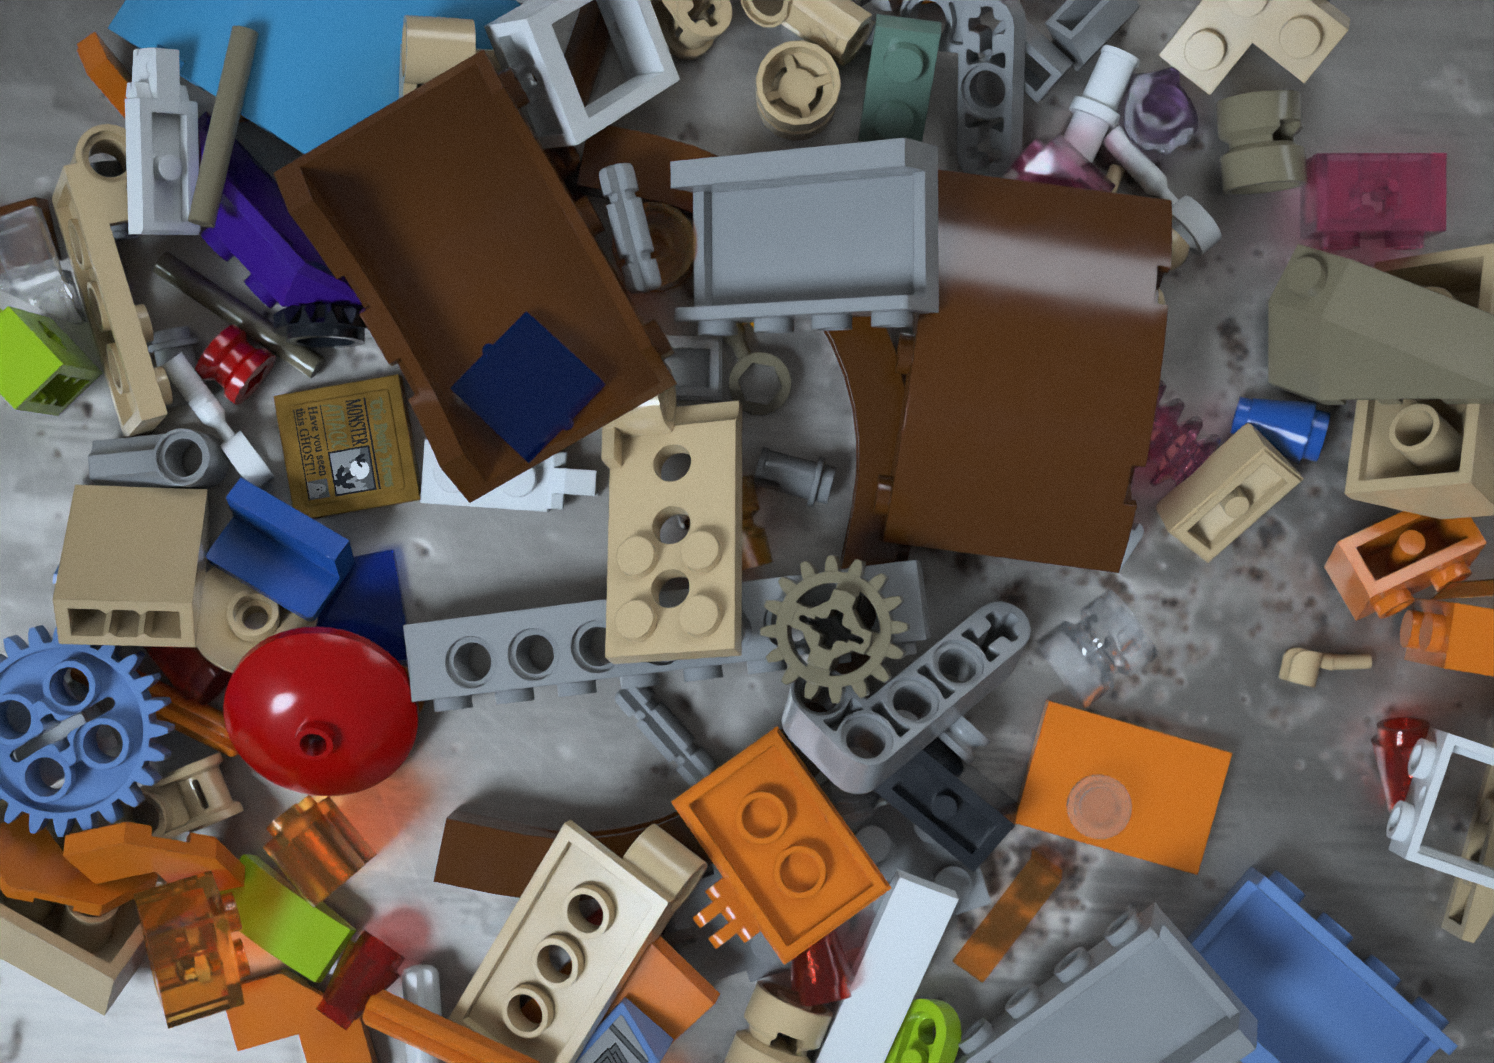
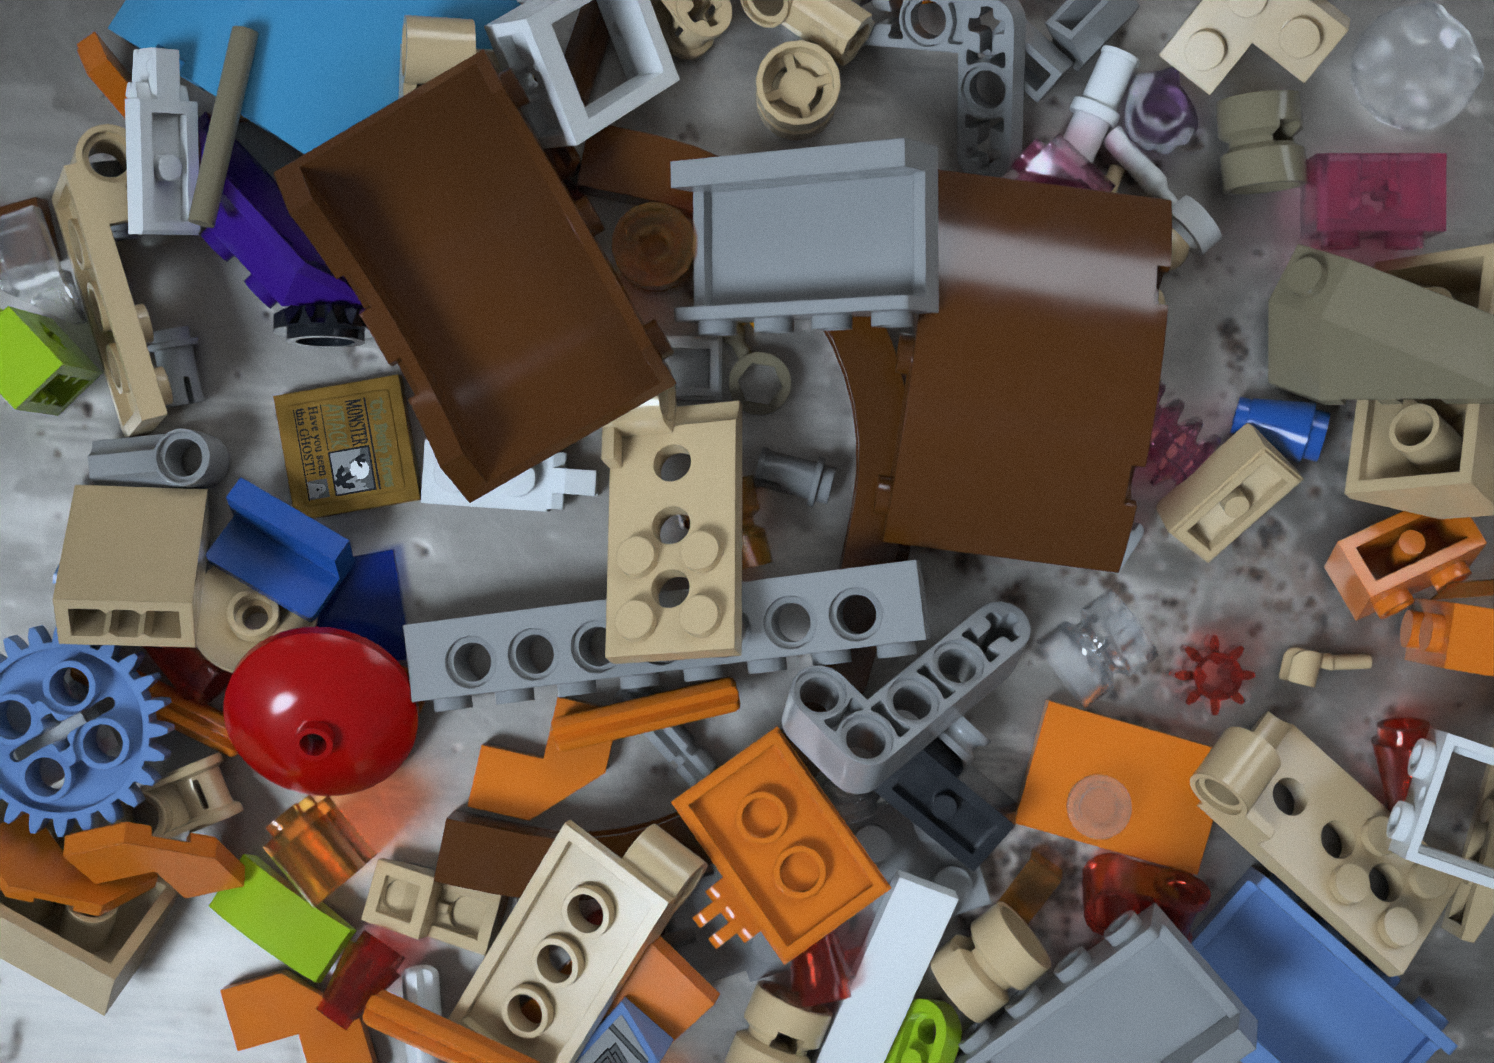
clear orange brick [133,871,251,1029] -> none
dark tan bar [153,252,325,379] -> none
white piece [162,352,275,488] -> none
red wheel [195,324,276,405] -> none
clear blue piece [450,311,606,463] -> none
light grey axle [599,163,662,294] -> none
dark tan gear [760,555,910,704] -> none
sand green plate [858,14,941,142] -> none
none -> tan slope [361,858,509,956]
none -> orange tile [467,697,614,821]
none -> orange axle [551,677,741,752]
none -> tan wheel [930,902,1052,1023]
none -> clear red piece [1081,853,1211,943]
none -> clear red gear [1169,634,1255,715]
none -> tan hinge [1190,711,1463,977]
none -> clear dish [1351,1,1484,130]

